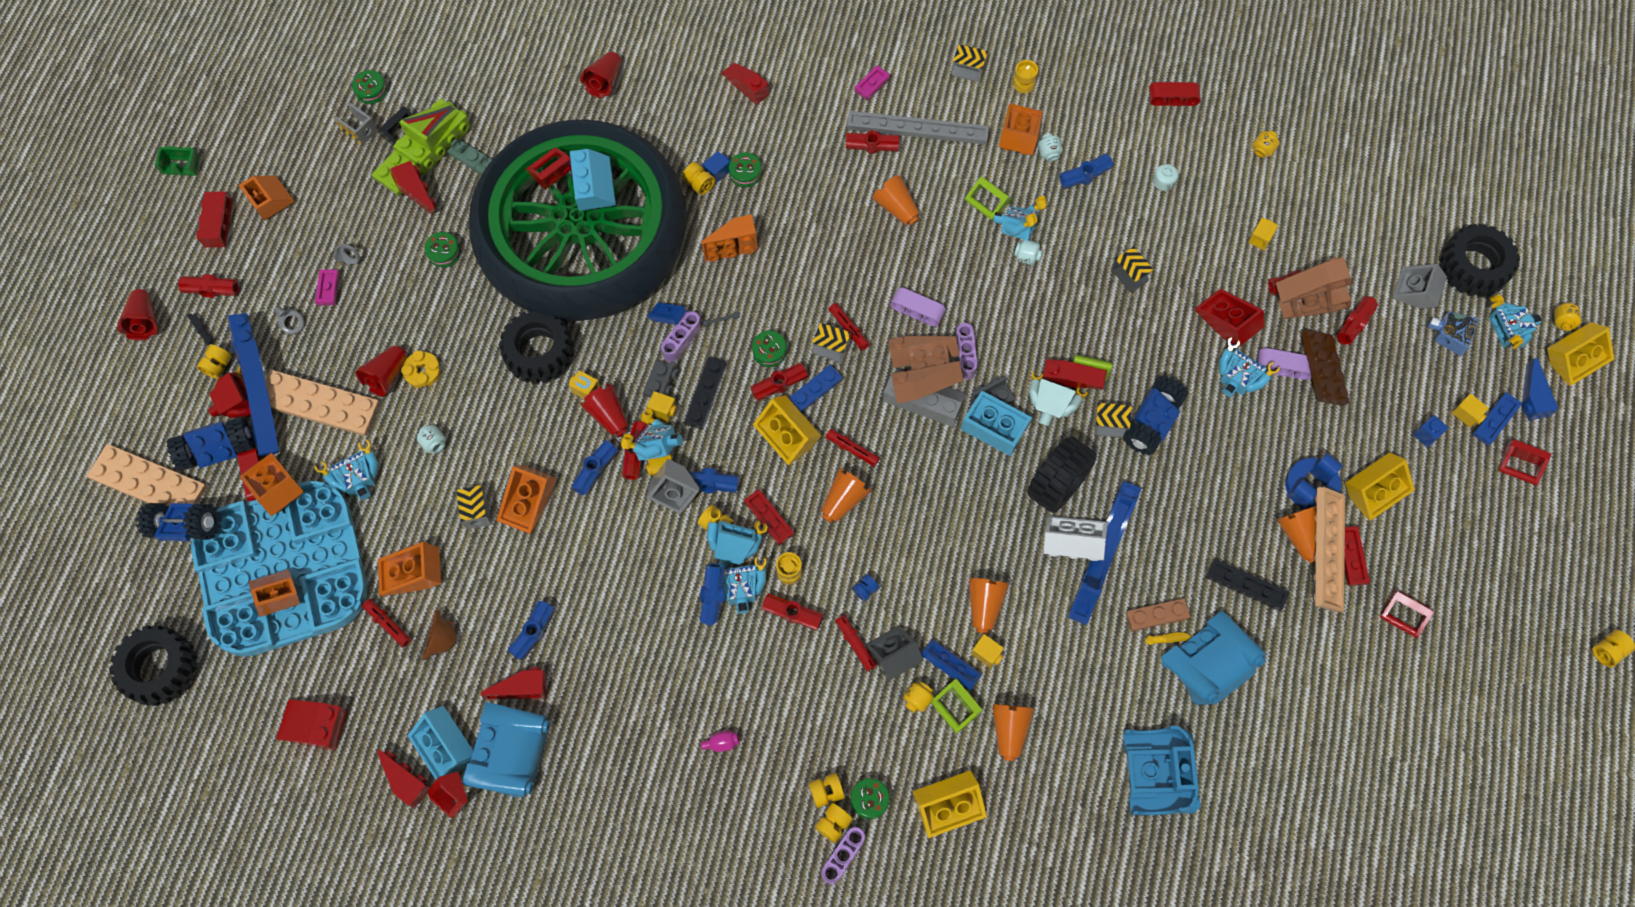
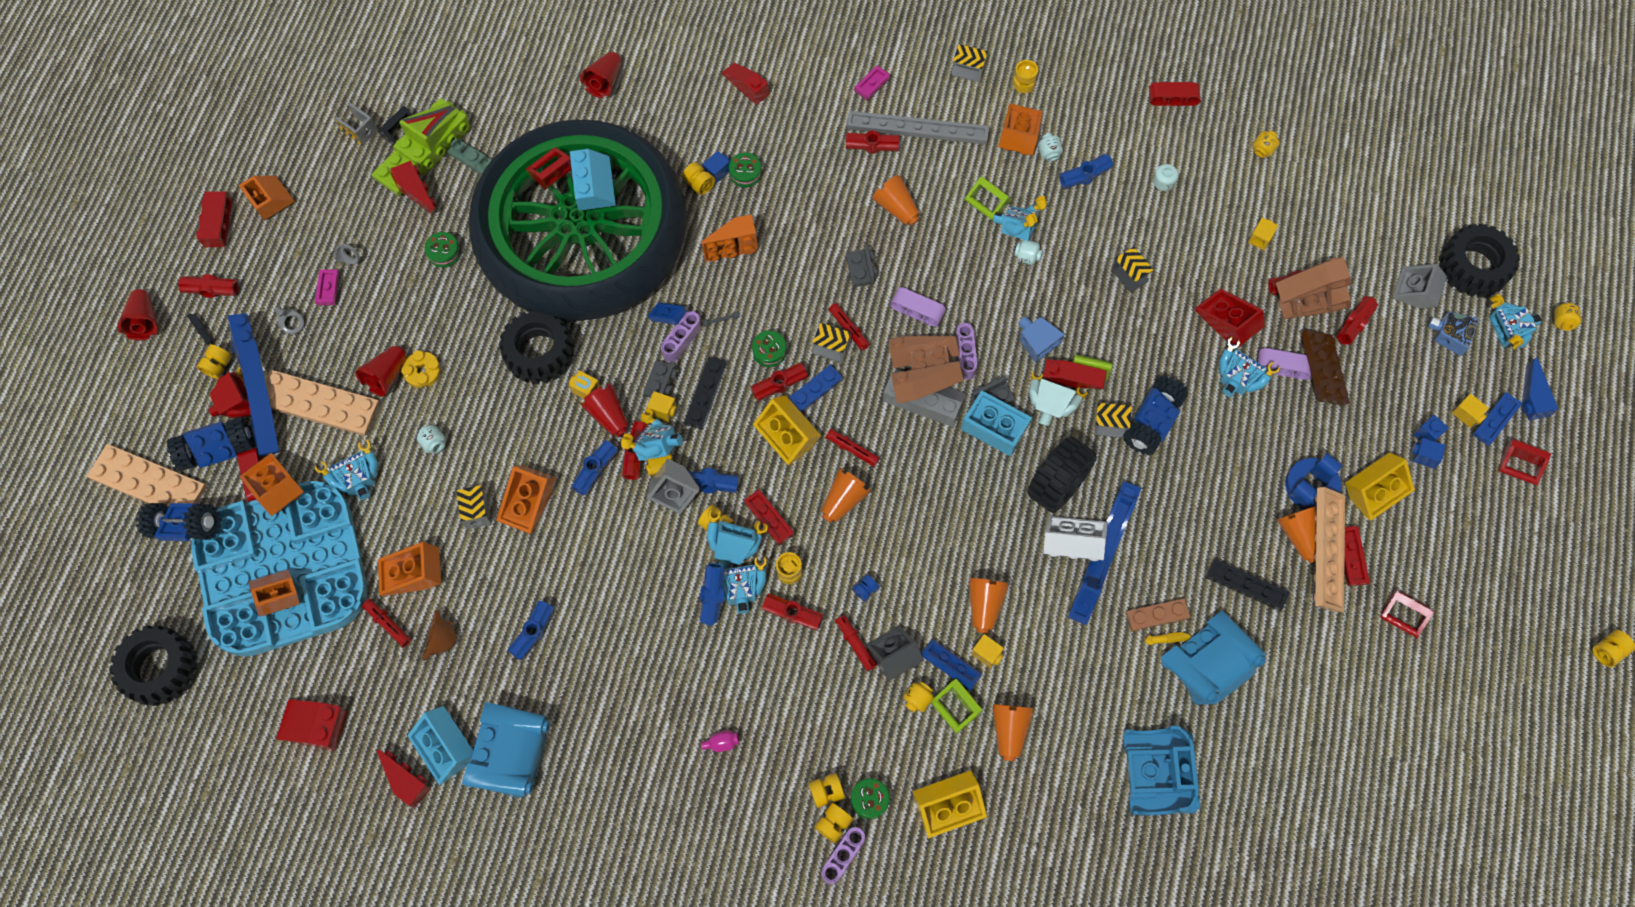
green window [155,146,200,176] -> none
green head [352,70,387,104] -> none
red tile [427,772,468,818] -> none
red slope [481,667,547,700] -> none
yellow slope [1547,322,1614,386] -> none
none -> dark grey bracket [846,244,877,288]
none -> medium blue torso [1018,316,1064,363]
none -> blue brick [1411,438,1446,469]

